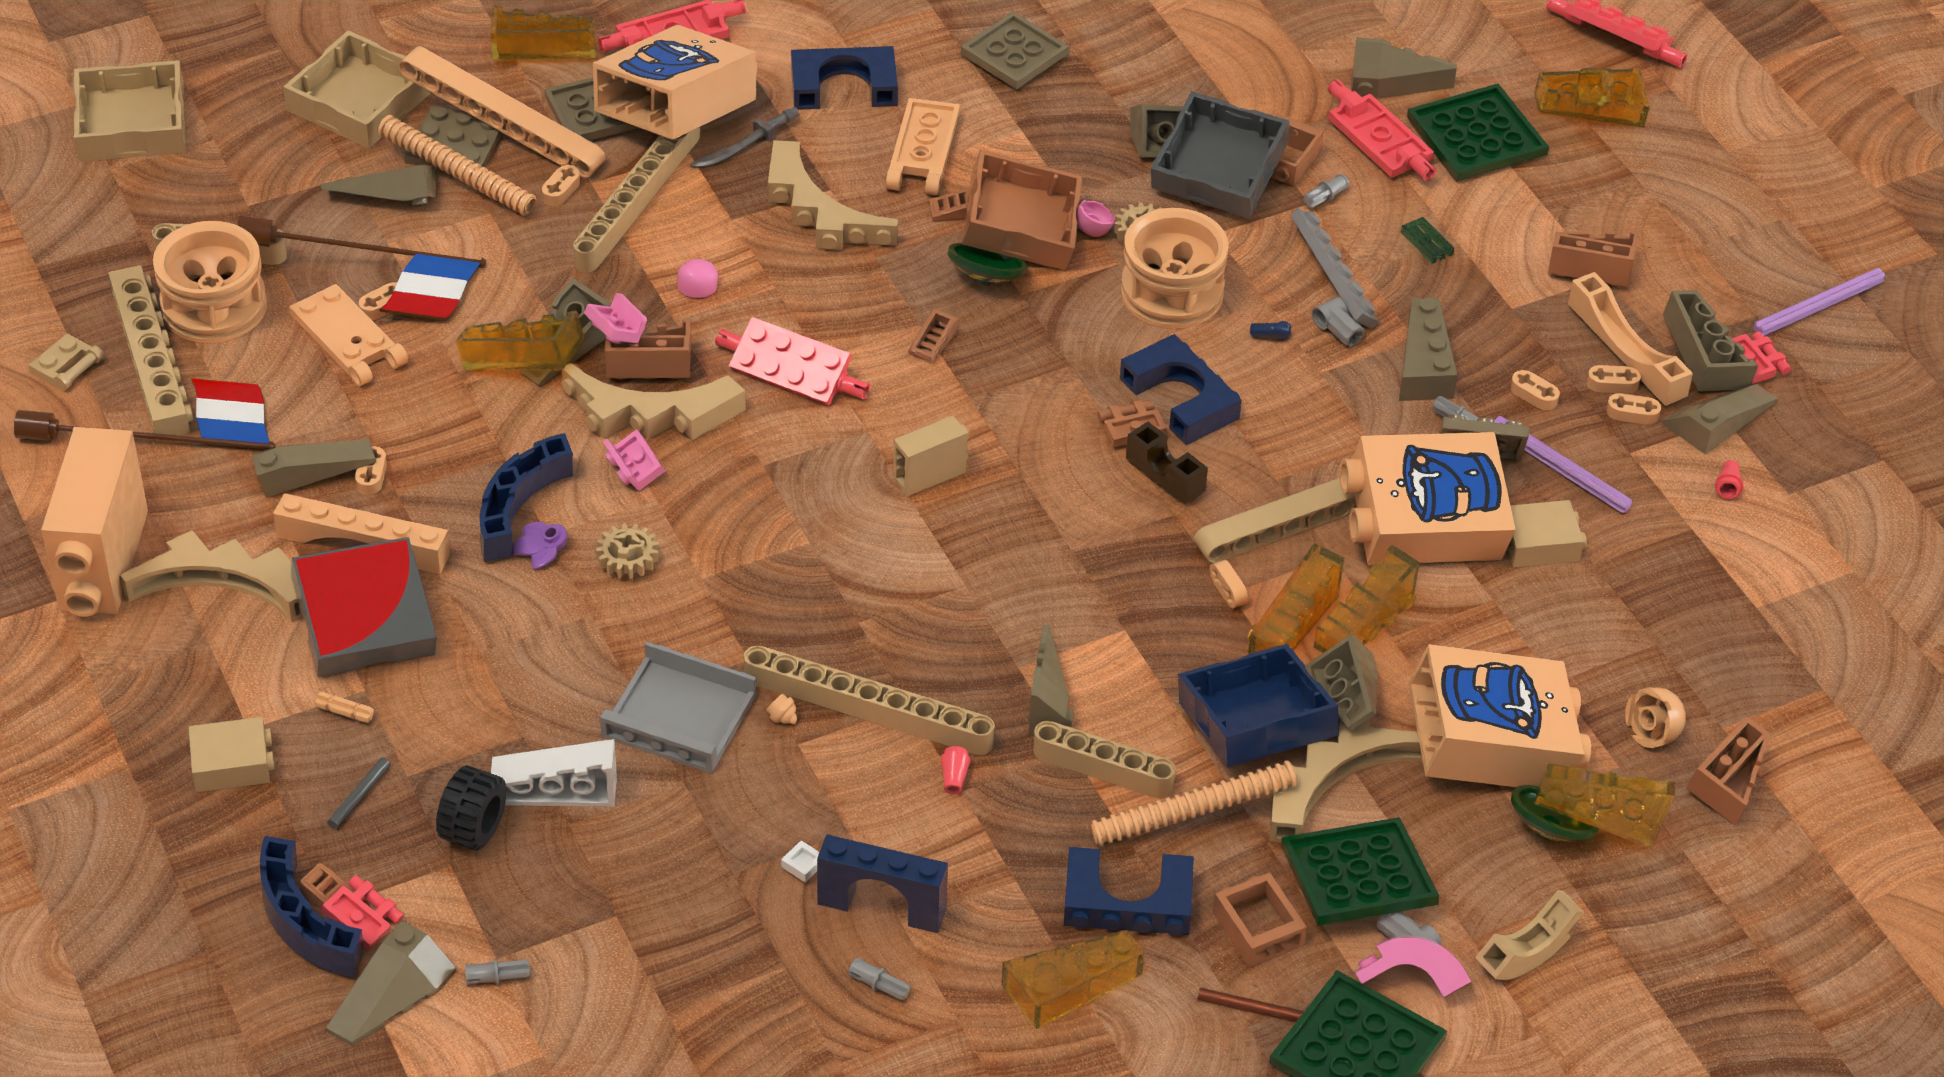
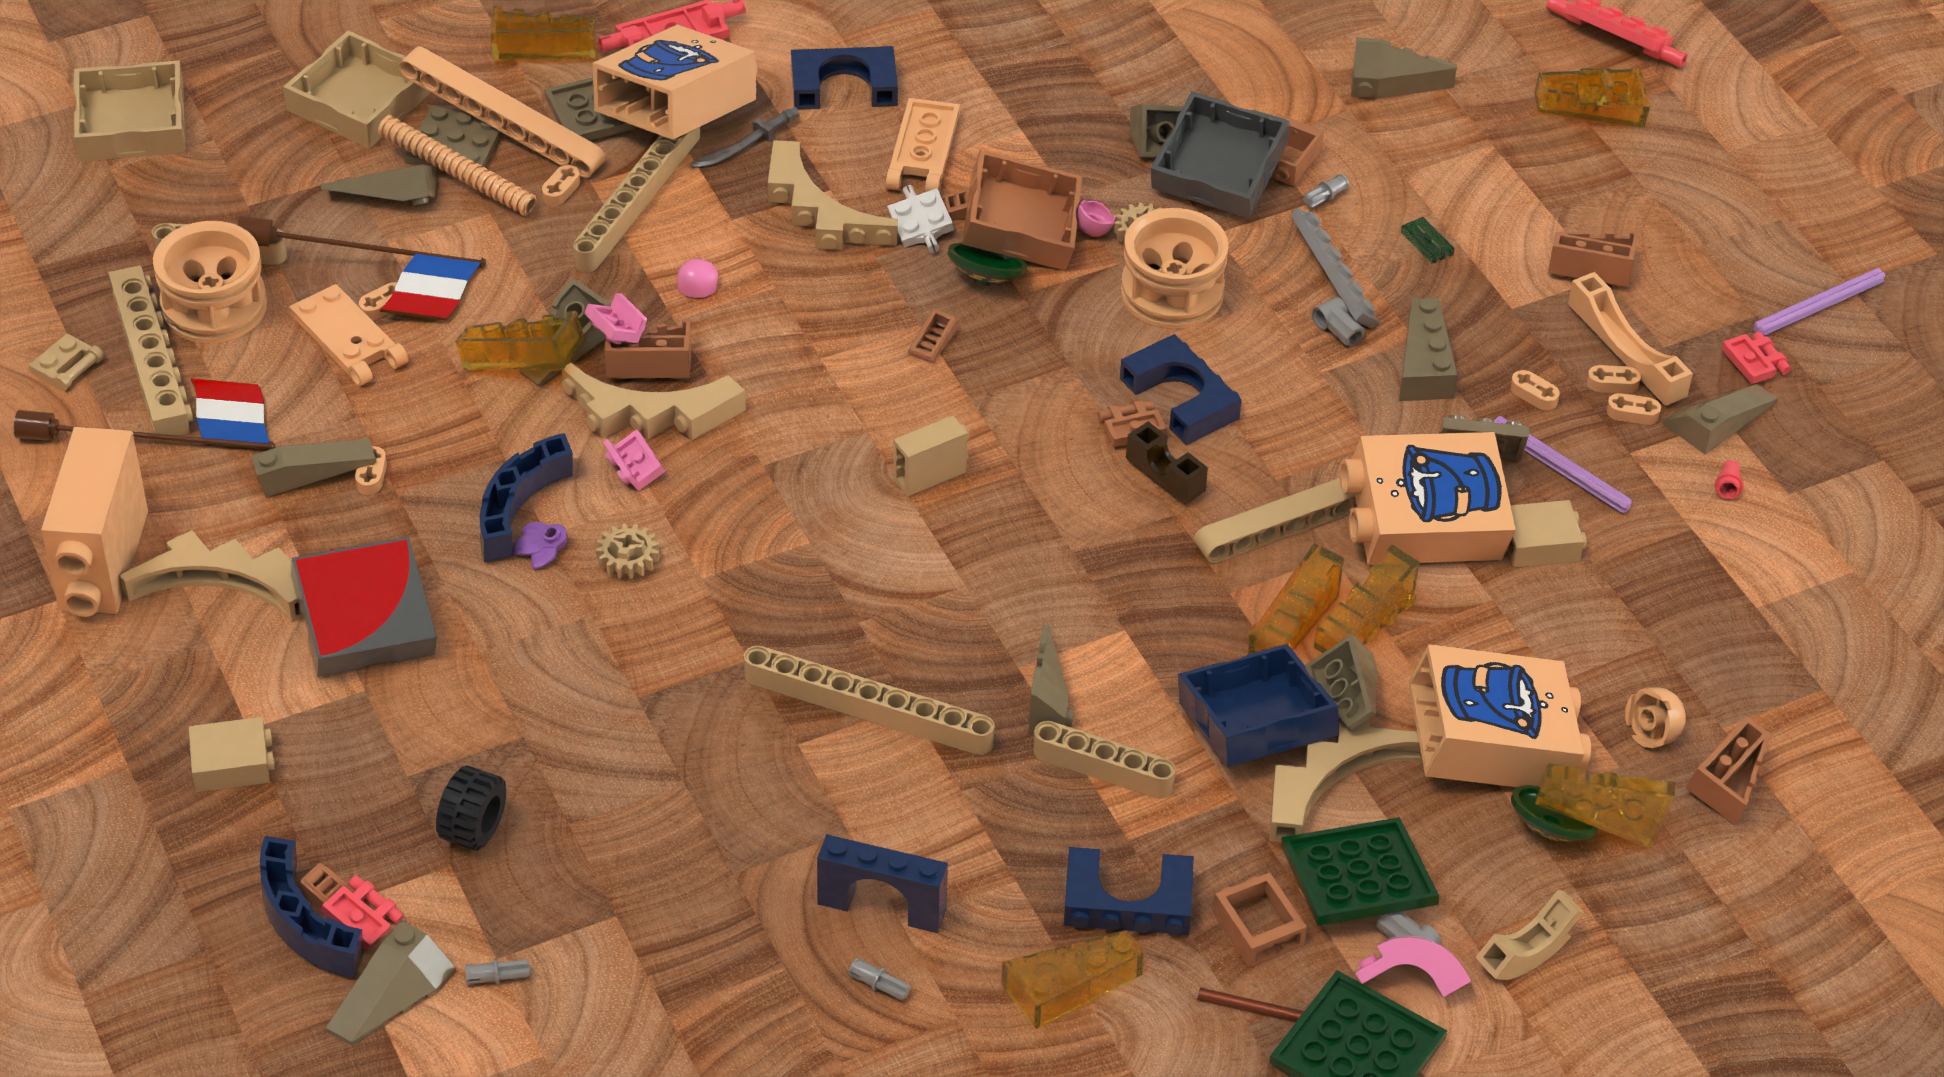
light nougat arch [273,493,451,574] -> none
light nougat axle [315,692,374,723] -> none
dark grey bar [327,758,390,829] -> none
white wedge [491,739,617,807] -> none
light grey panel [600,642,756,774] -> none
plate [715,317,870,406] -> none
light nougat plate [766,694,797,724] -> none
white plate [781,841,819,883] -> none
coral cone [941,746,971,794] -> none
dark tan plate [961,12,1069,89] -> none
light nougat piece [1091,760,1297,847] -> none
light nougat beam [1210,560,1248,609] -> none
dark blue arm [1250,321,1291,340] -> none
coral plate [1328,79,1437,181] -> none
dark green plate [1407,83,1549,181] -> none
light grey axle [1432,396,1479,421] -> none
dark tan wedge [1663,290,1758,391] -> none
none -> white plate [887,185,954,253]

